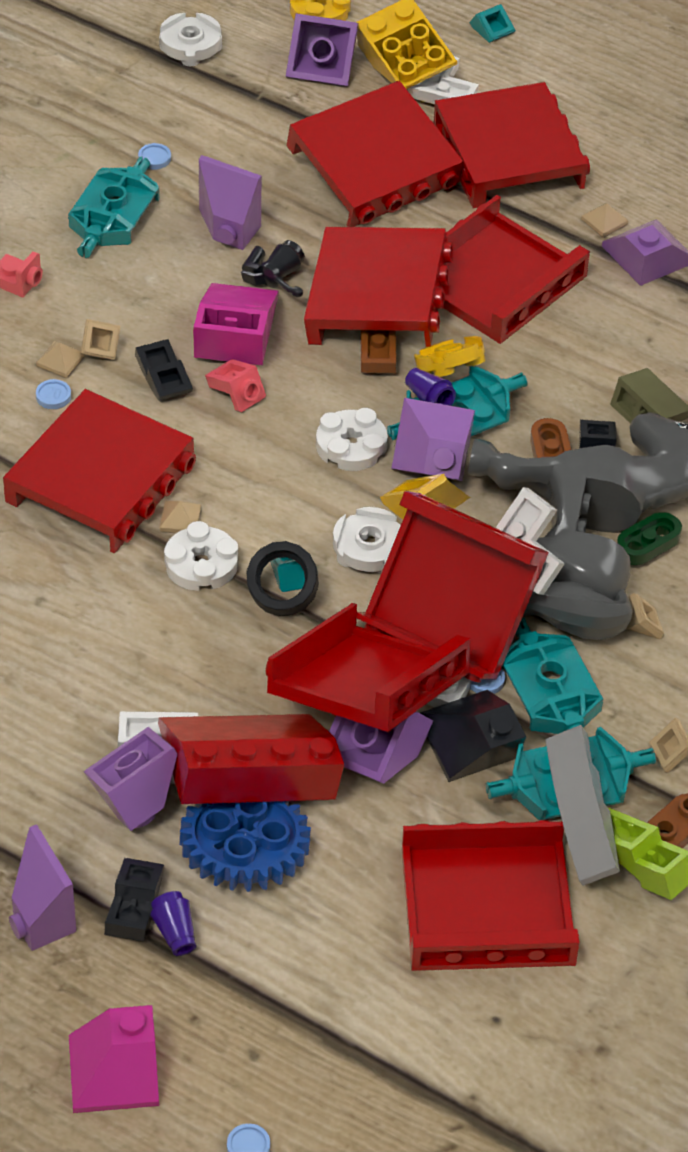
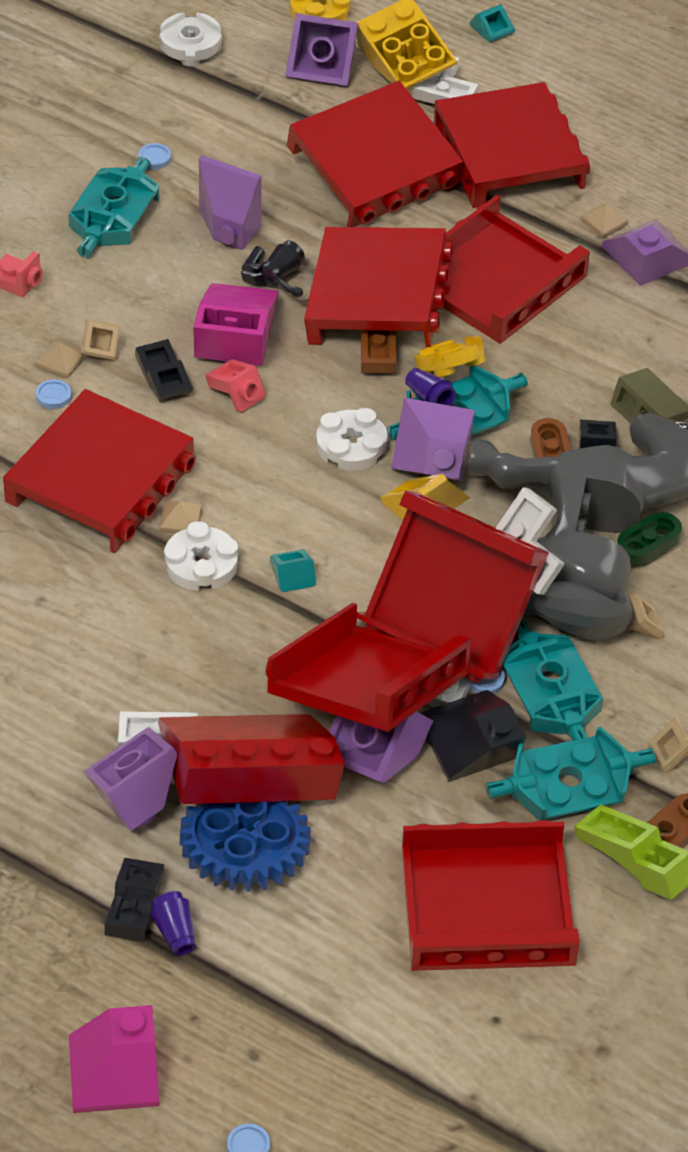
medium lavender slope [9,824,76,951] -> none
black tyre [246,541,319,616] -> none
white plate [333,507,401,574] -> none
light grey slope [545,725,620,886] -> none

